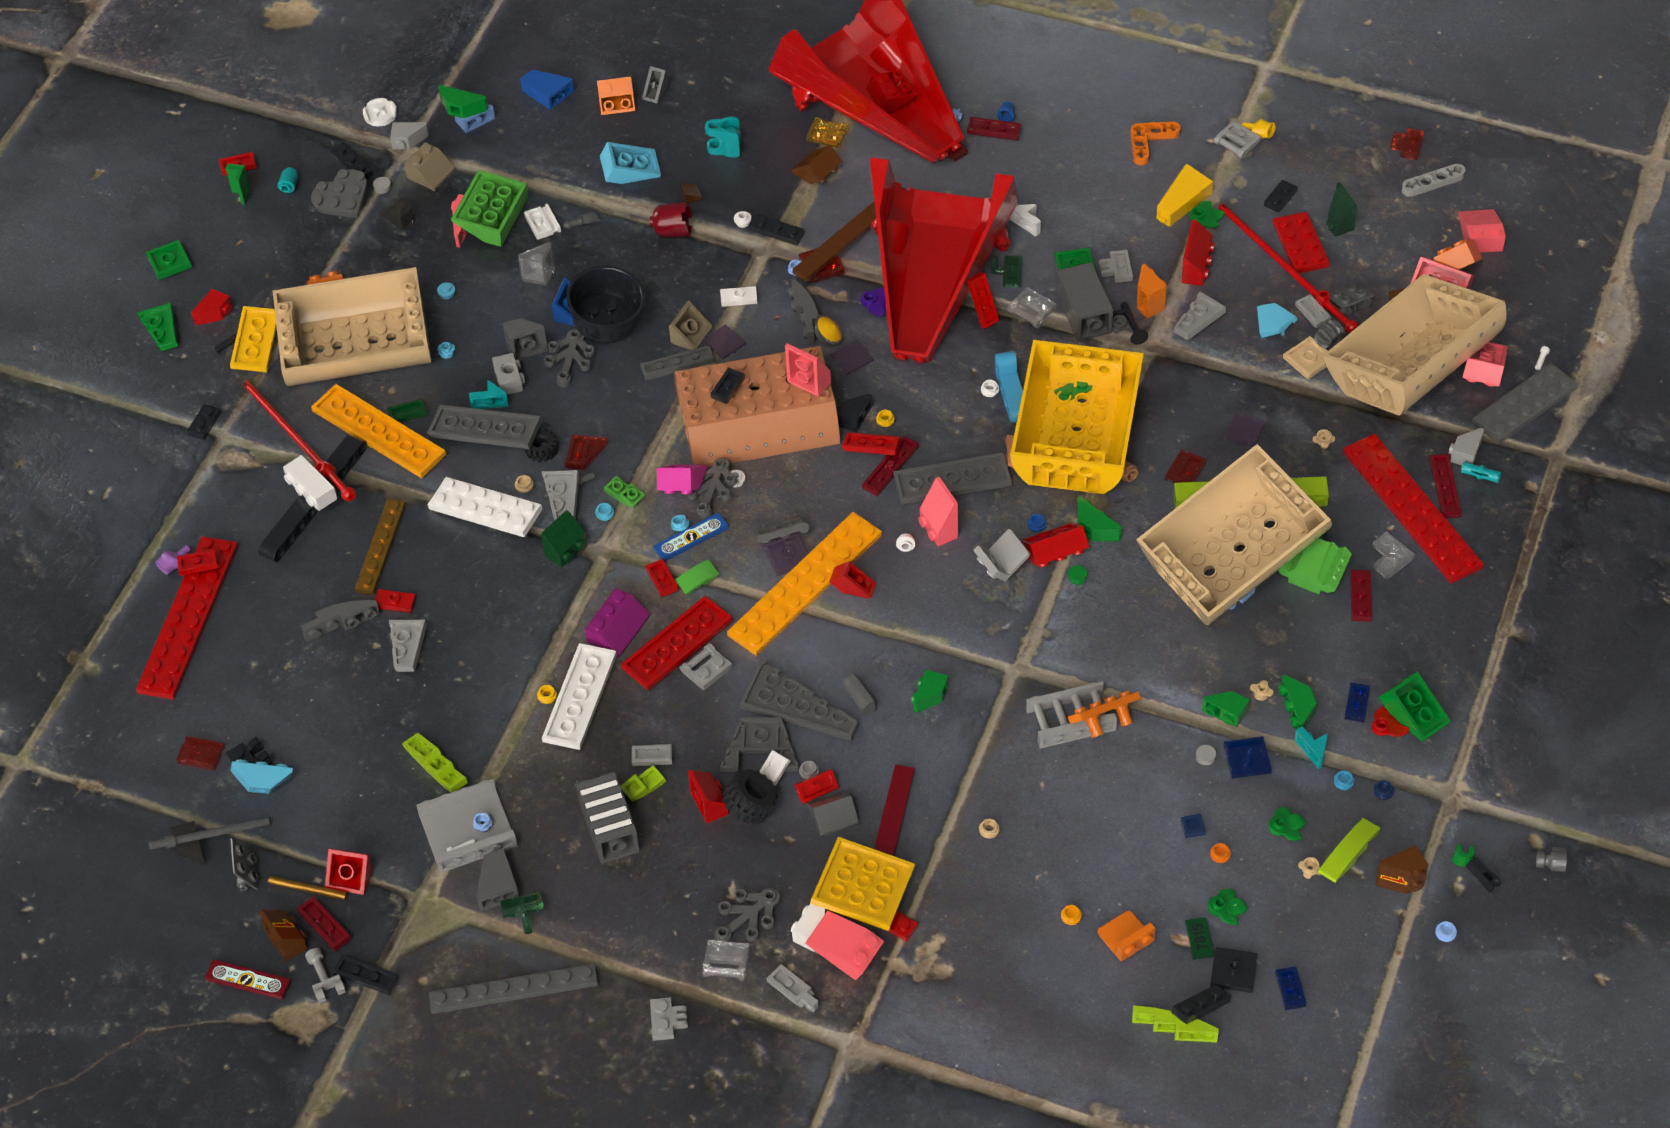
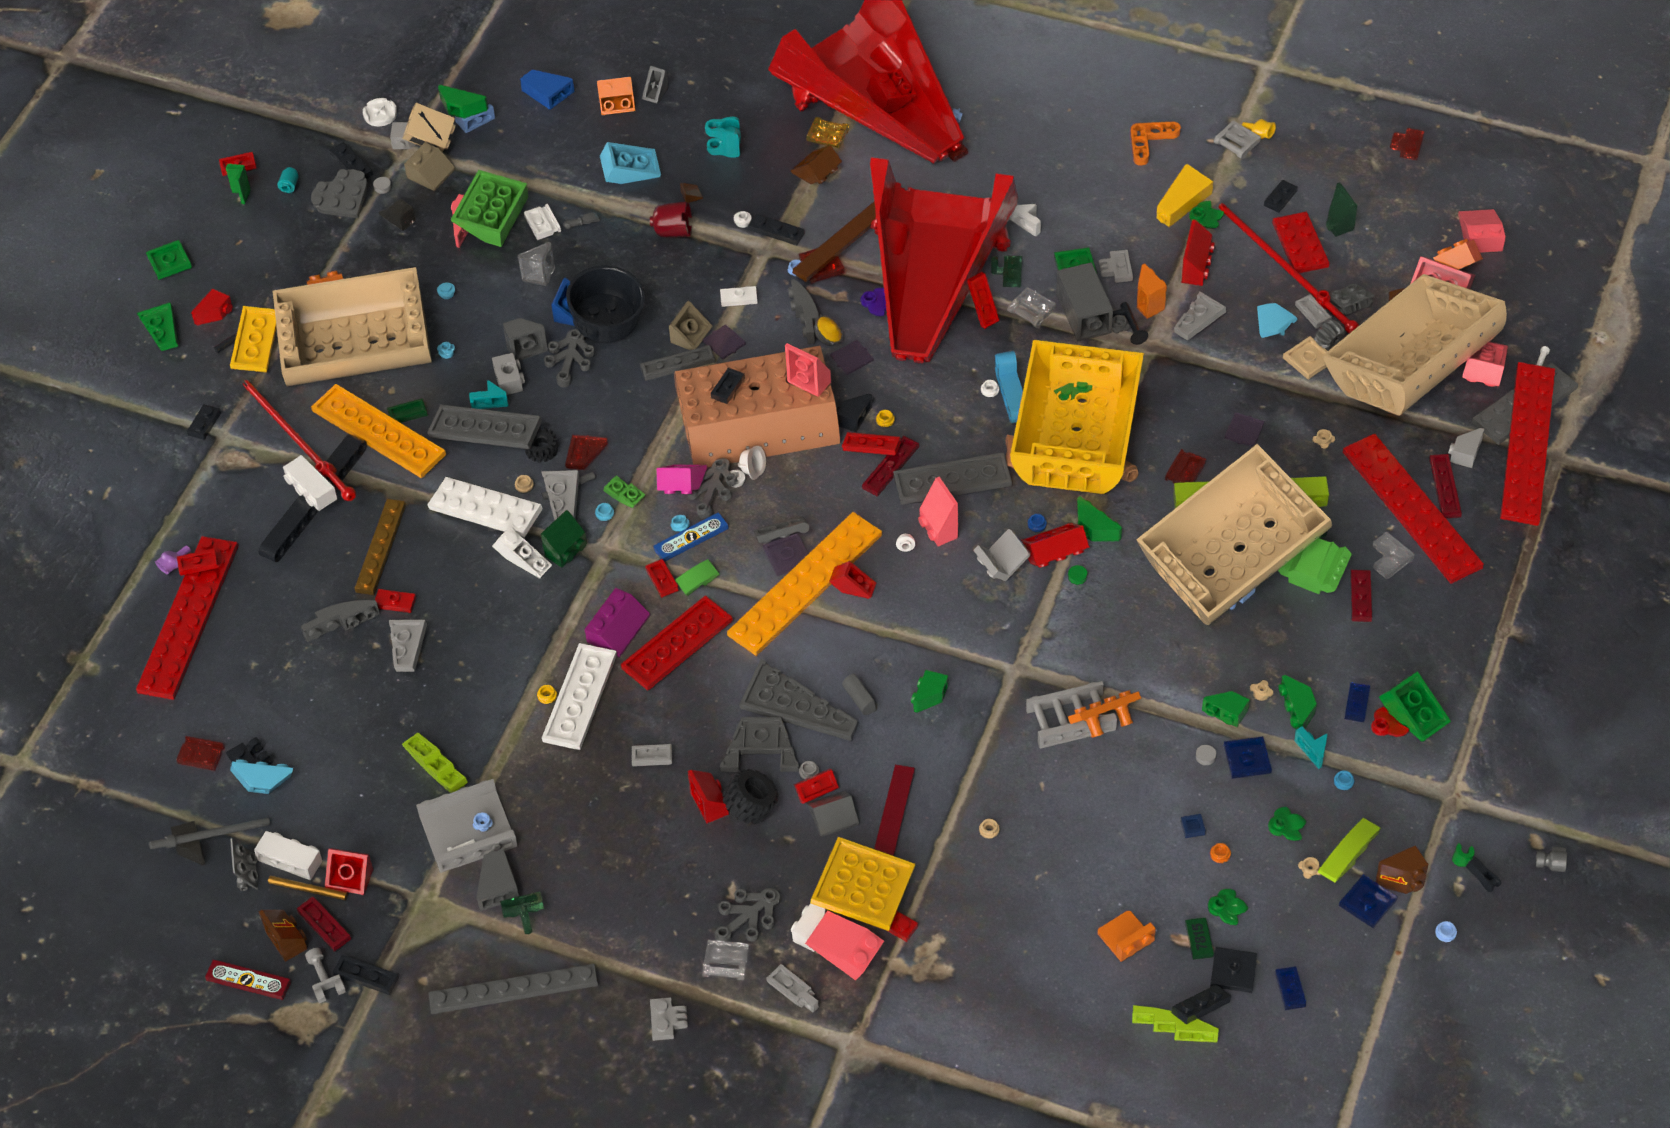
dark grey brick [576,772,640,864] -> none
lime slope [620,765,667,802] -> none
light grey plate [679,643,732,691] -> none
white plate [760,750,790,786] -> none
dark red plate [967,117,1021,141] -> none
blue piece [997,102,1014,122] -> none
light orange plate [1061,905,1082,925] -> none
dark blue plate [1373,780,1394,800] -> none
light grey beam [1401,164,1465,197] -> none
teal pin [1461,461,1501,483] -> none
none -> white brick [254,831,322,880]
none -> tan brick [402,103,456,152]
none -> white slope [492,527,552,578]
none -> white piece [738,446,766,480]
none -> clear blue plate [1339,874,1398,928]
none -> red plate [1500,362,1555,526]

